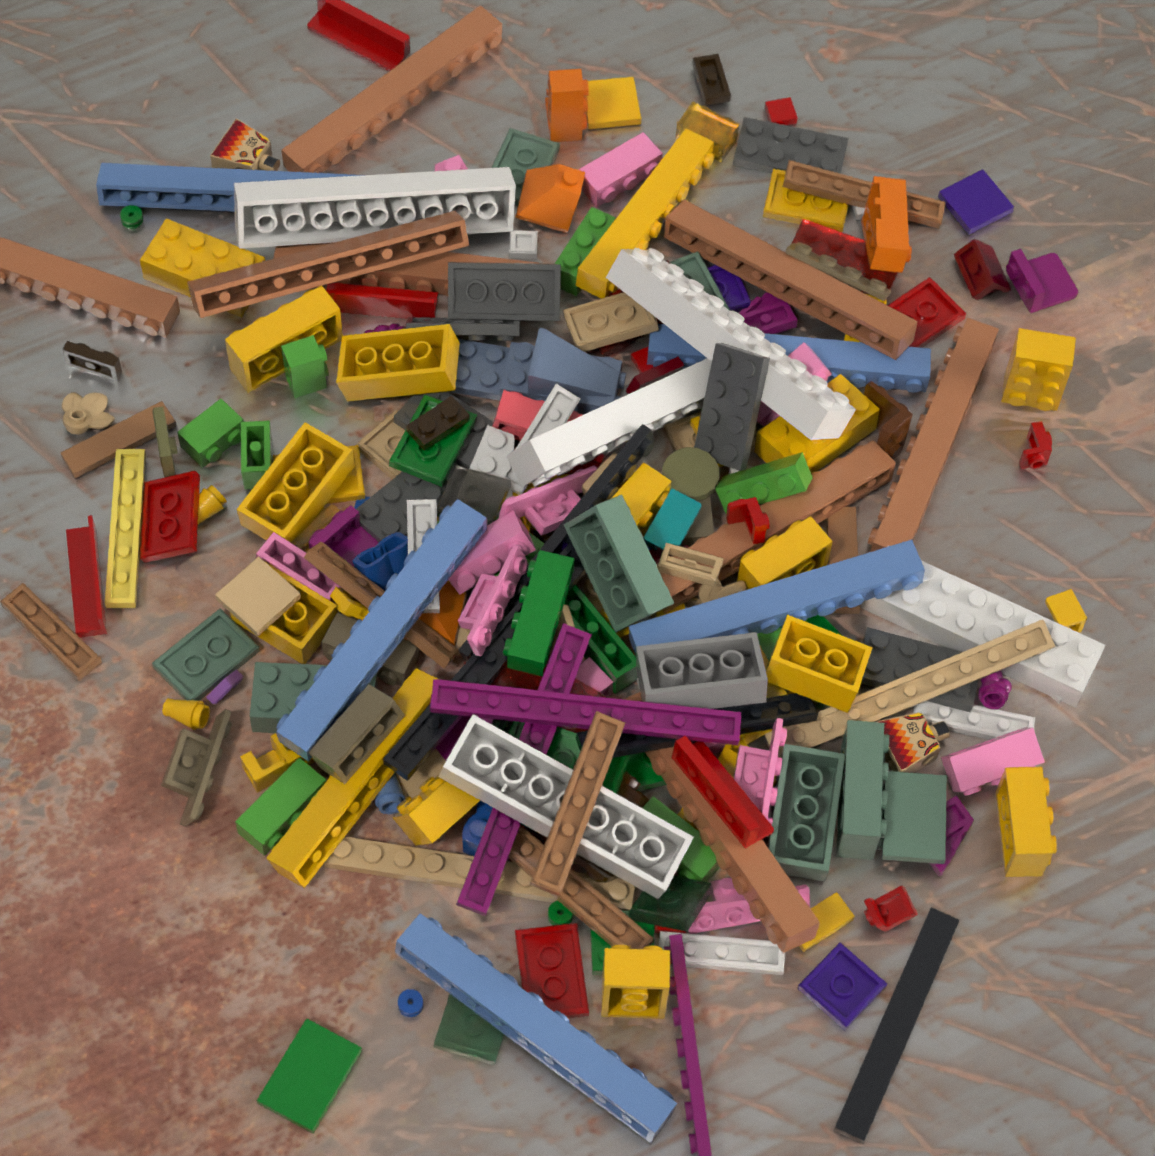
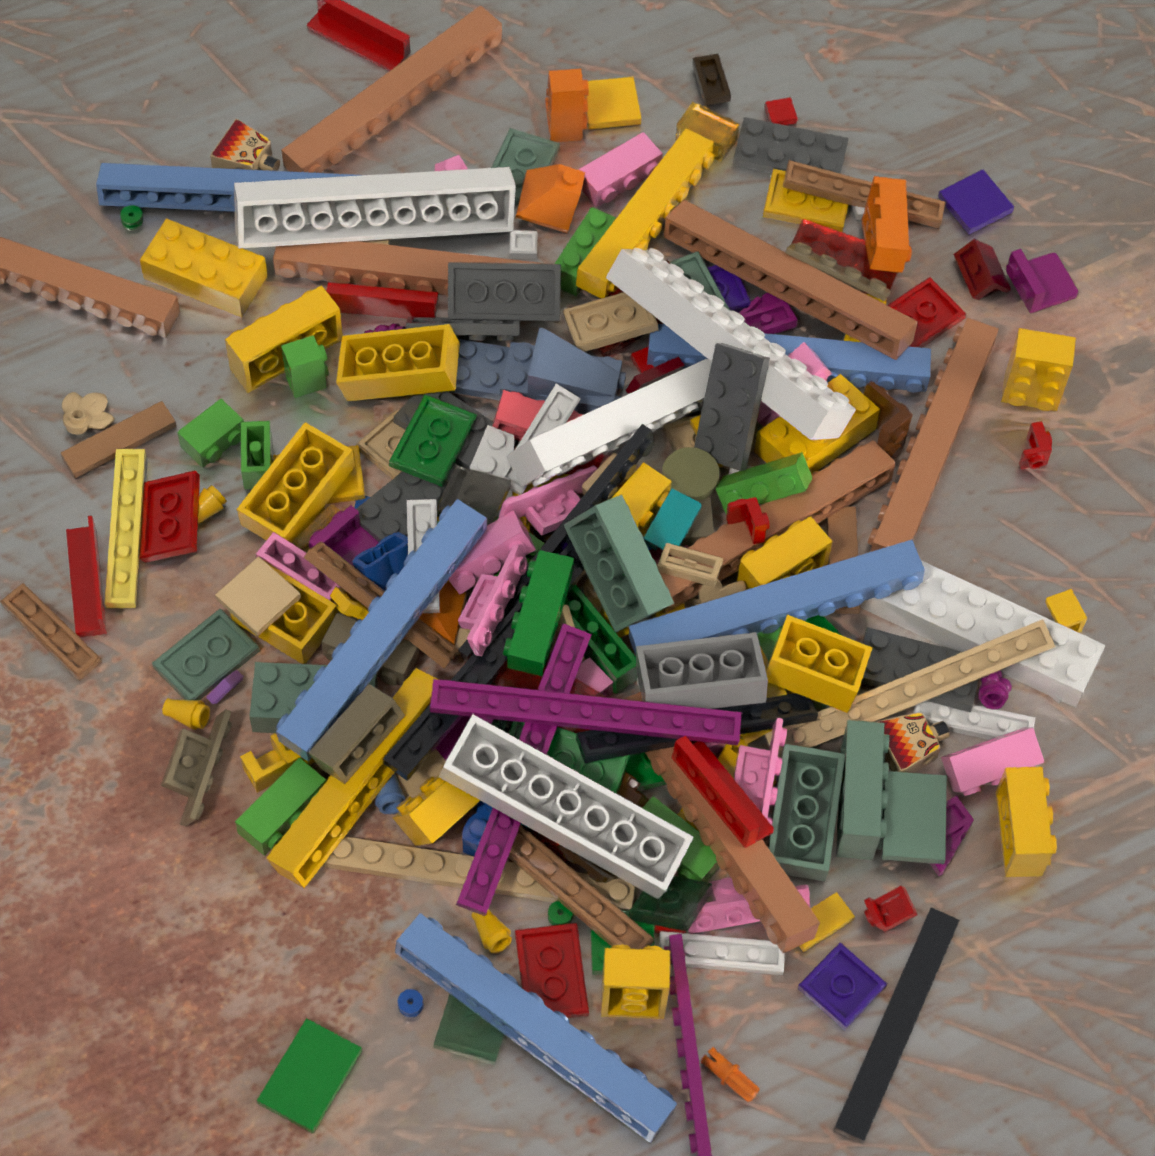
dark brown plate [62,341,123,382] -> none
olive plate [152,406,178,477] -> none
nougat brick [187,211,469,318] -> none
dark brown plate [406,396,470,451] -> none
medium nougat tile [529,711,625,897] -> none
none -> yellow cone [471,909,512,953]
none -> orange axle [701,1047,760,1102]

